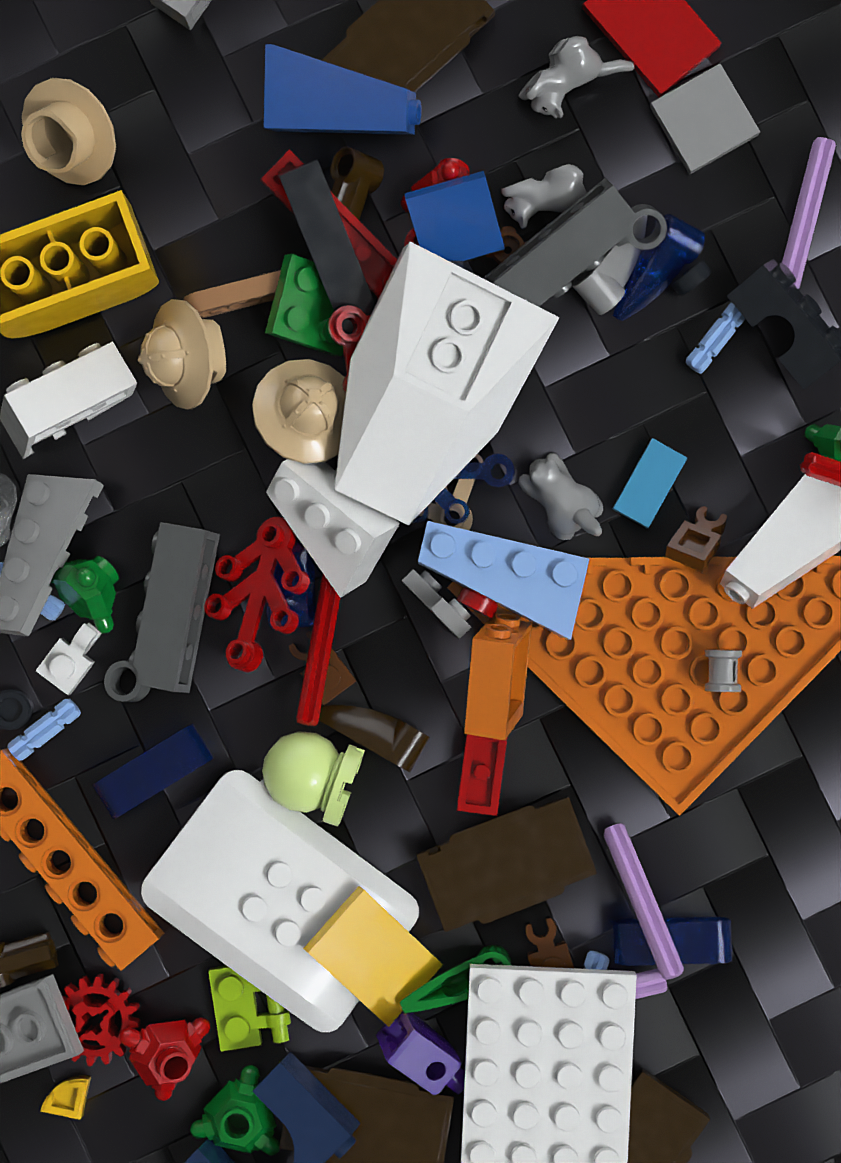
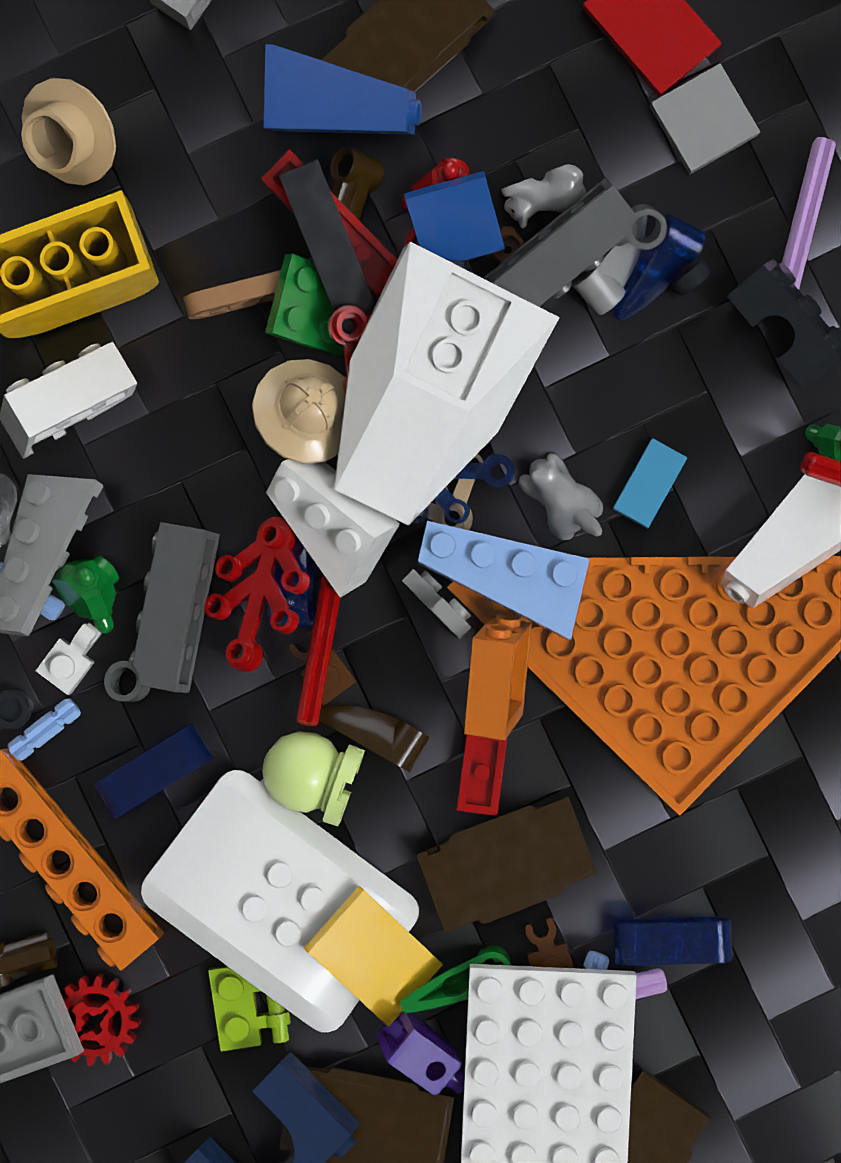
yellow tile [40,1076,91,1120] -> none
red rock [120,1017,210,1101] -> none
tan helmet [138,299,226,409] -> none
green rock [190,1065,280,1156] -> none
red tile [456,587,499,619] -> none
light grey animal [519,36,635,118] -> none
lavender axle [604,823,684,980] -> none
reddish brown plate [665,506,727,572] -> none
light blue axle [686,302,745,374] -> none
light grey bush [705,650,742,692] -> none

